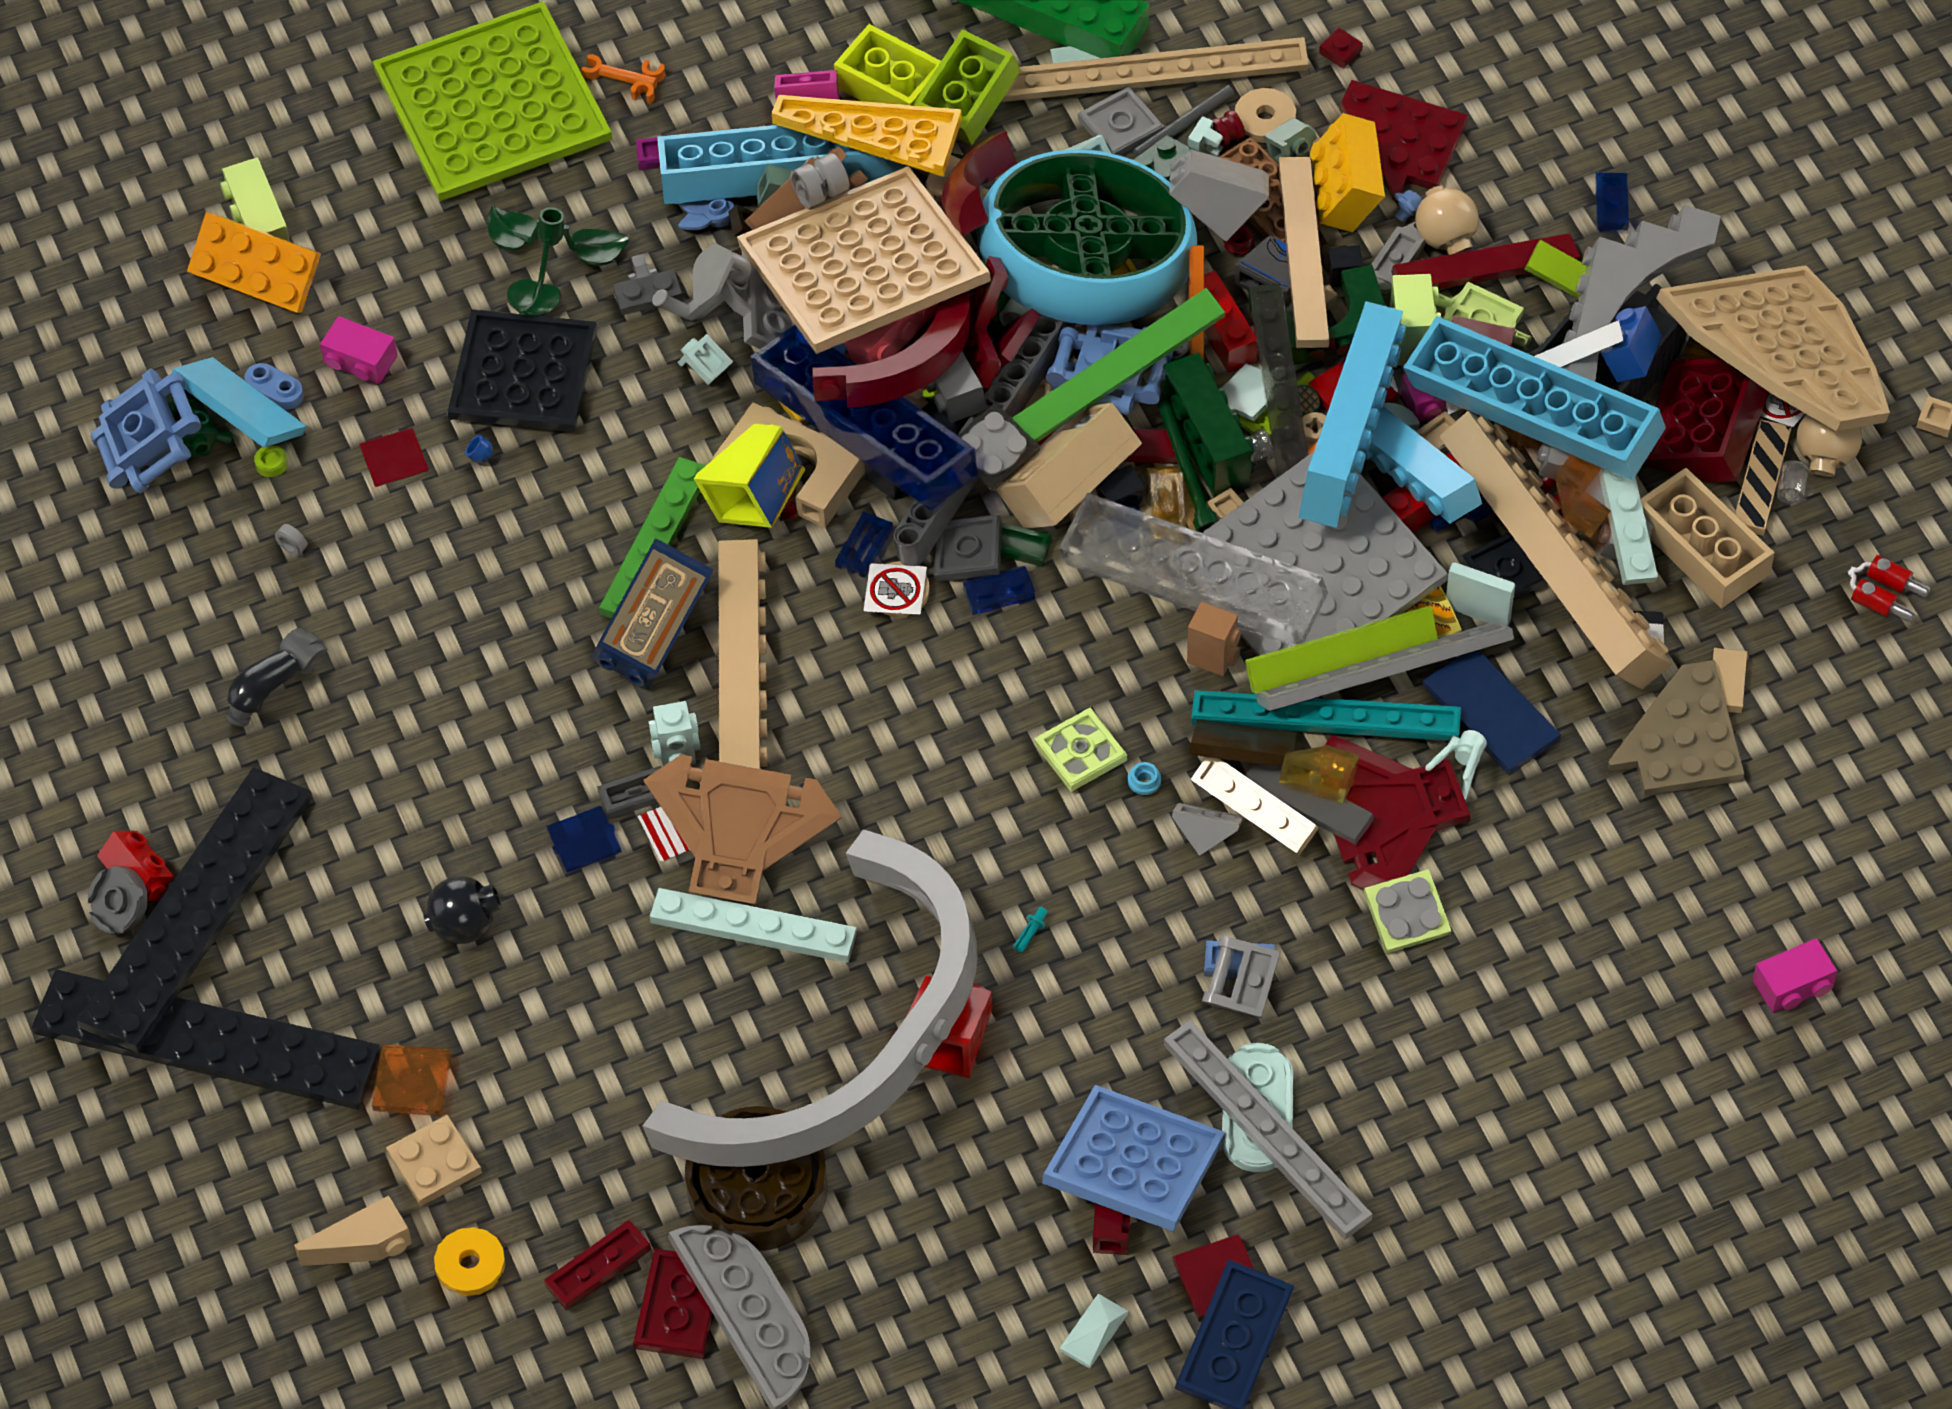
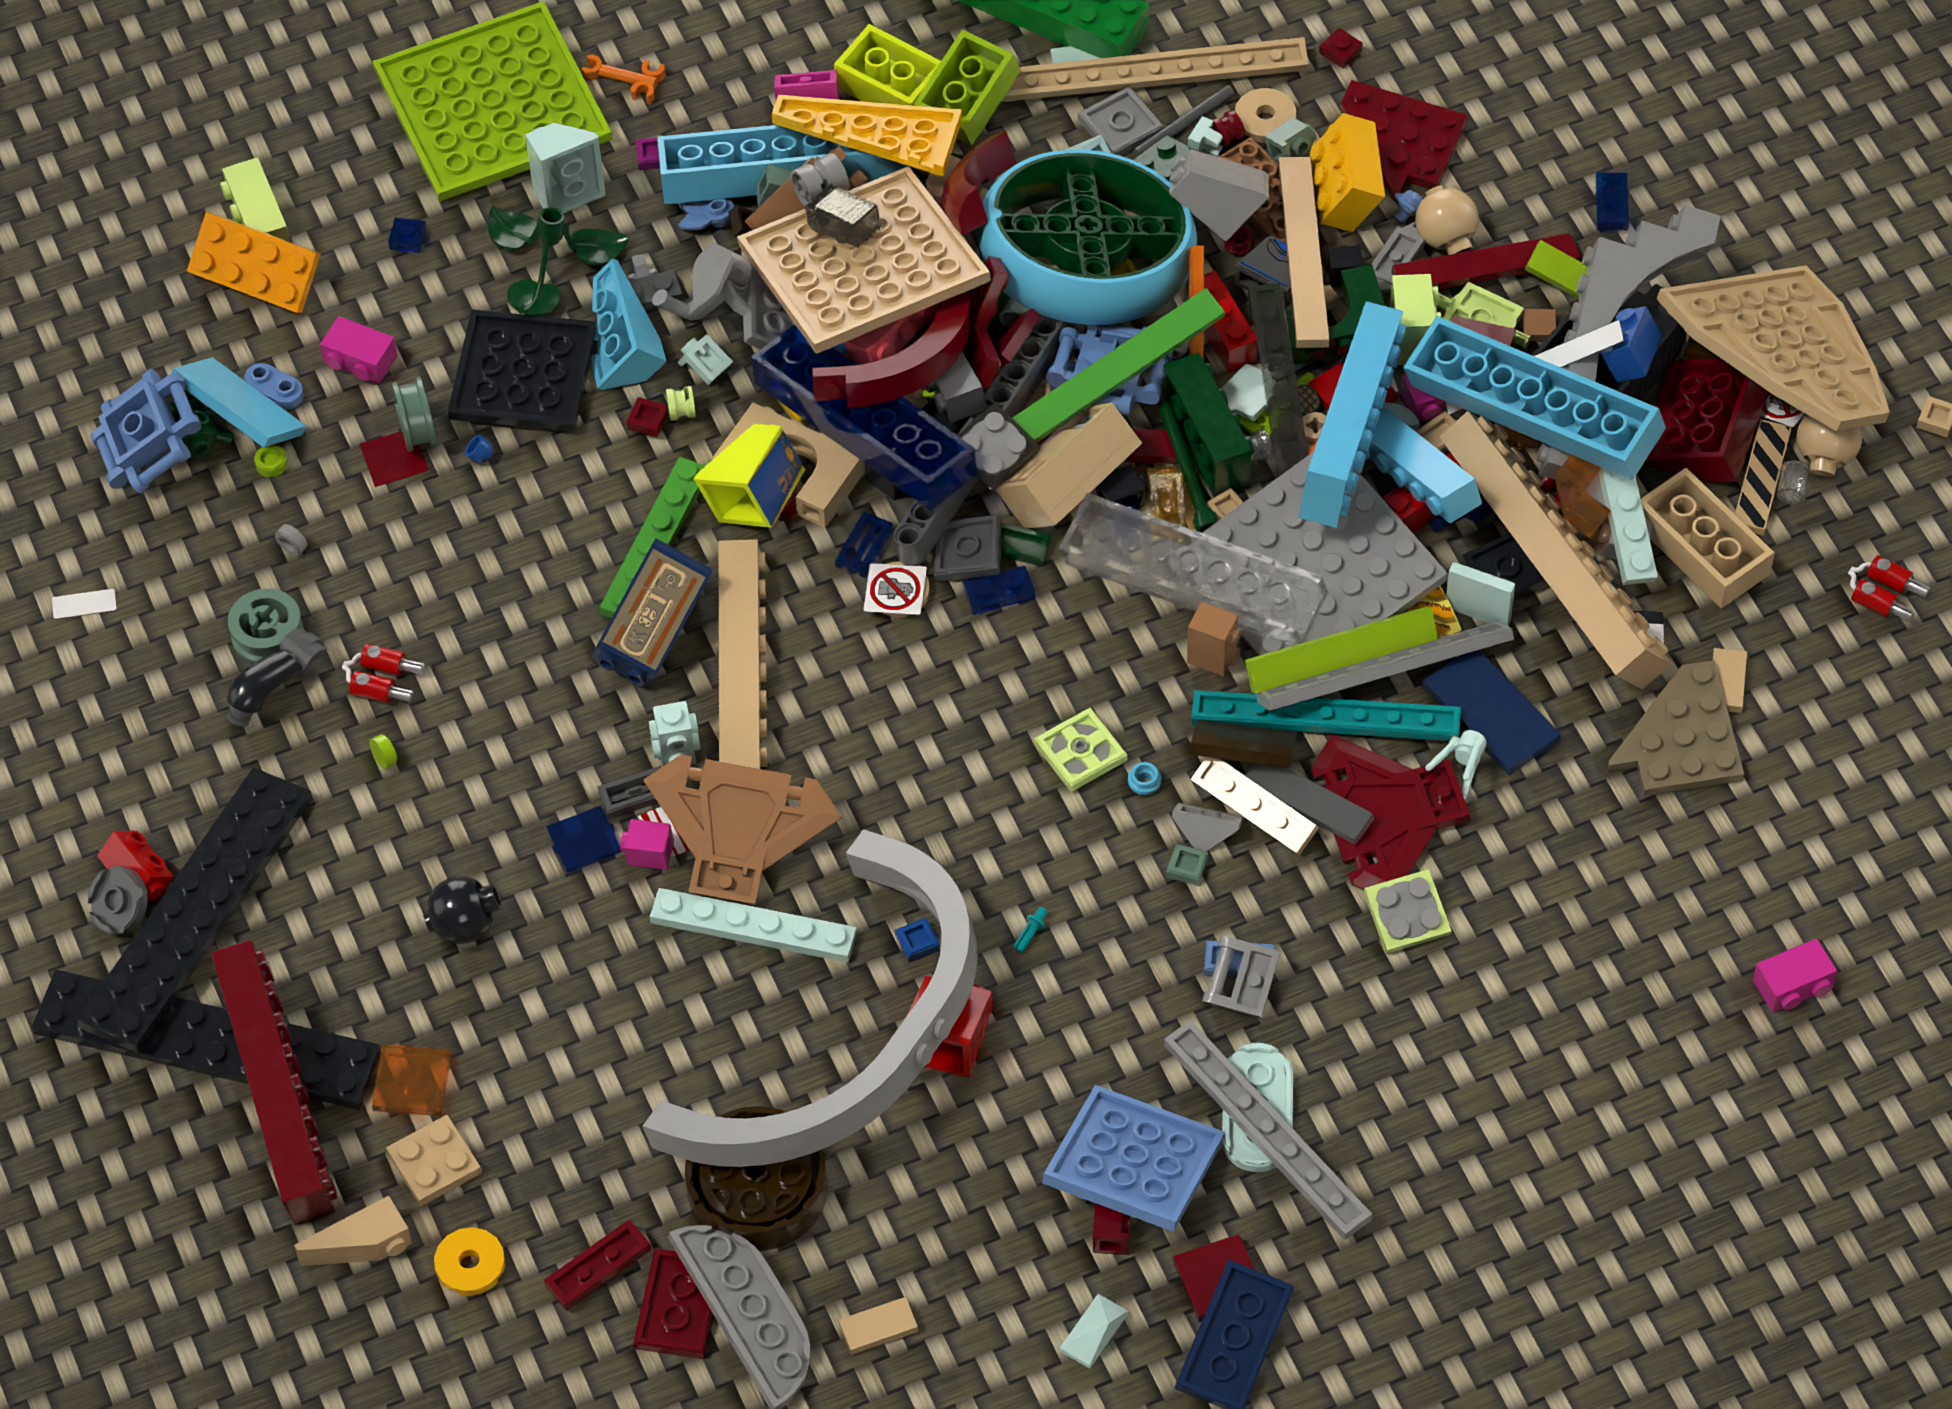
clear yellow slope [1279,745,1360,803] -> none
none -> white sticker [52,589,116,619]
none -> dark red brick [211,940,338,1225]
none -> sand green wheel [228,589,304,663]
none -> red piece [342,643,425,703]
none -> lime tile [369,734,397,769]
none -> clear blue plate [388,217,427,253]
none -> sand green wheel [391,376,437,452]
none -> light aqua slope [525,123,606,213]
none -> medium azure wedge [591,258,666,390]
none -> dark pink brick [620,819,674,870]
none -> dark red plate [626,397,669,437]
none -> yellowish green wheel [666,386,696,421]
none -> clear smoke brick [805,183,881,248]
none -> tan tile [839,1297,918,1355]
none -> blue tile [895,917,940,962]
none -> sand green tile [1166,844,1208,886]
none -> medium nougat tile [1523,309,1556,342]

